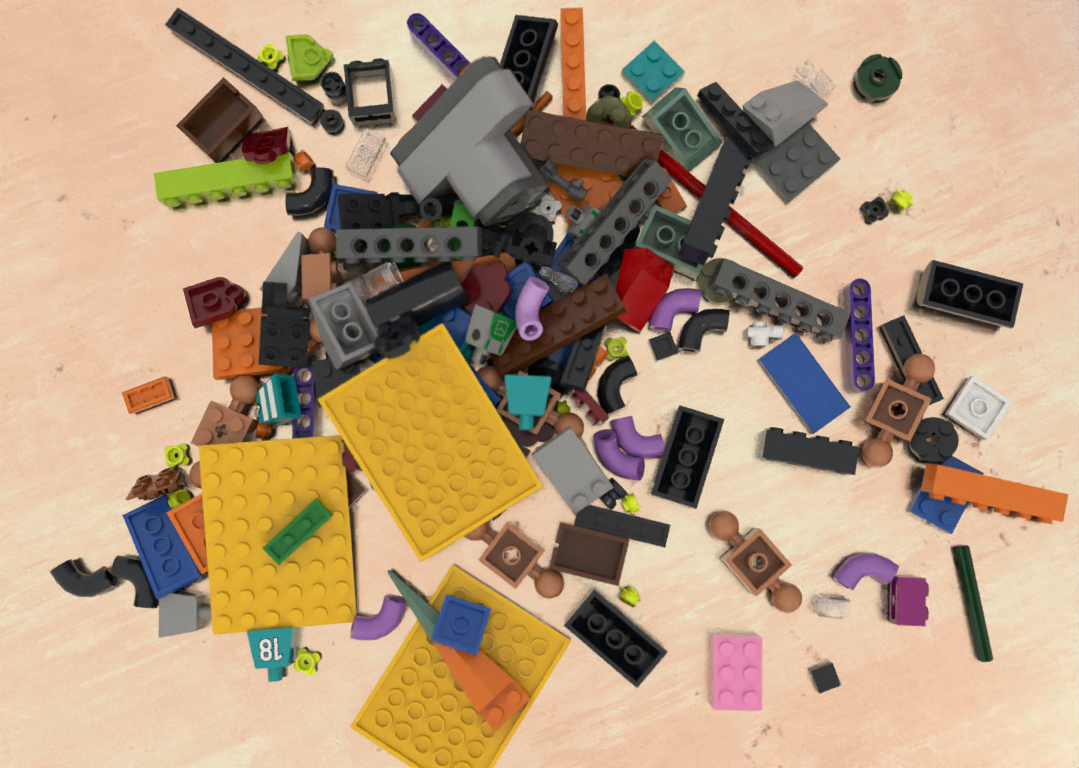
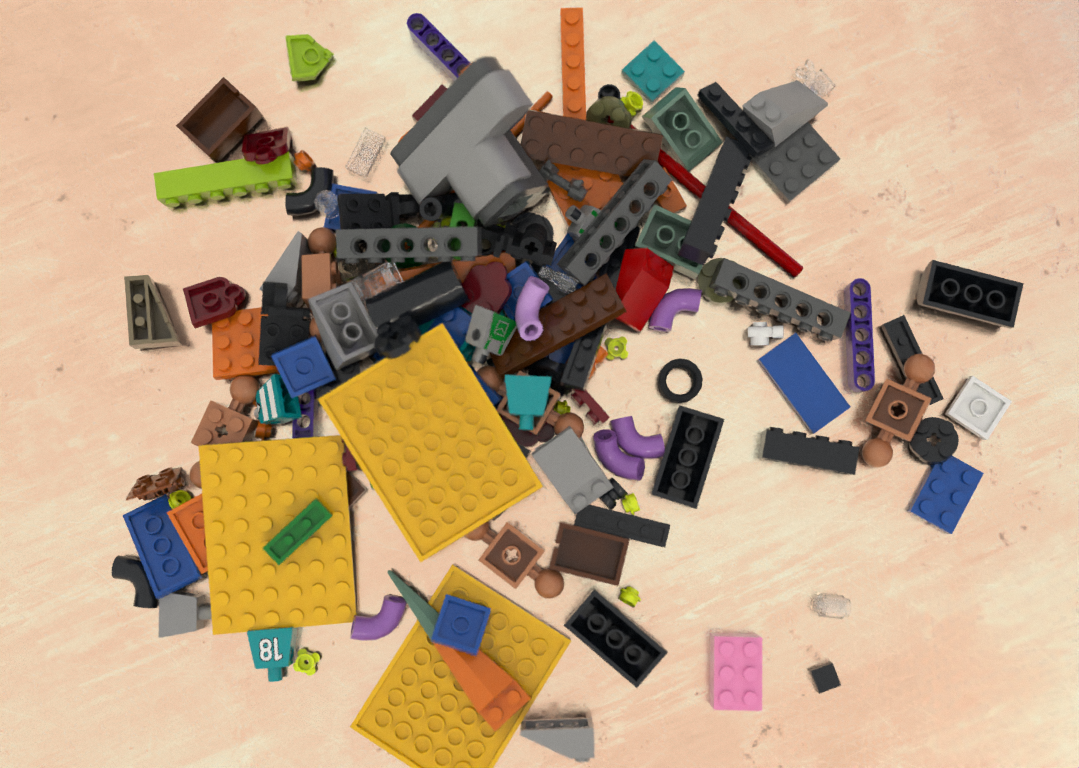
black cylinder [50,559,117,597] -> none
orange plate [122,376,175,414] -> none
neon yellow plate [164,443,189,468] -> none
black plate [165,7,325,124] -> none
neon yellow plate [257,44,284,70] -> none
black plate [320,109,343,132] -> none
black wheel [321,72,346,101] -> none
black window [344,58,397,124] -> none
black brick [500,15,558,110] -> none
white plate [535,195,562,222] -> none
black cylinder [597,355,637,414] -> none
black tile [648,332,678,362] -> none
black cylinder [678,309,730,353] -> none
nougat brick [709,510,802,613] -> none
medium lavender cylinder [833,553,899,591] -> none
dark green plate [854,54,903,101] -> none
black plate [862,197,889,223] -> none
magenta brick [889,575,929,627] -> none
neon yellow plate [892,189,914,210] -> none
orange brick [921,463,1069,525] -> none
dark green axle [955,545,993,662] -> none
none -> dark tan wedge [124,275,182,349]
none -> blue plate [271,335,336,398]
none -> clear brick [314,190,339,218]
none -> light grey slope [520,718,595,762]
none -> black tyre [657,358,703,403]

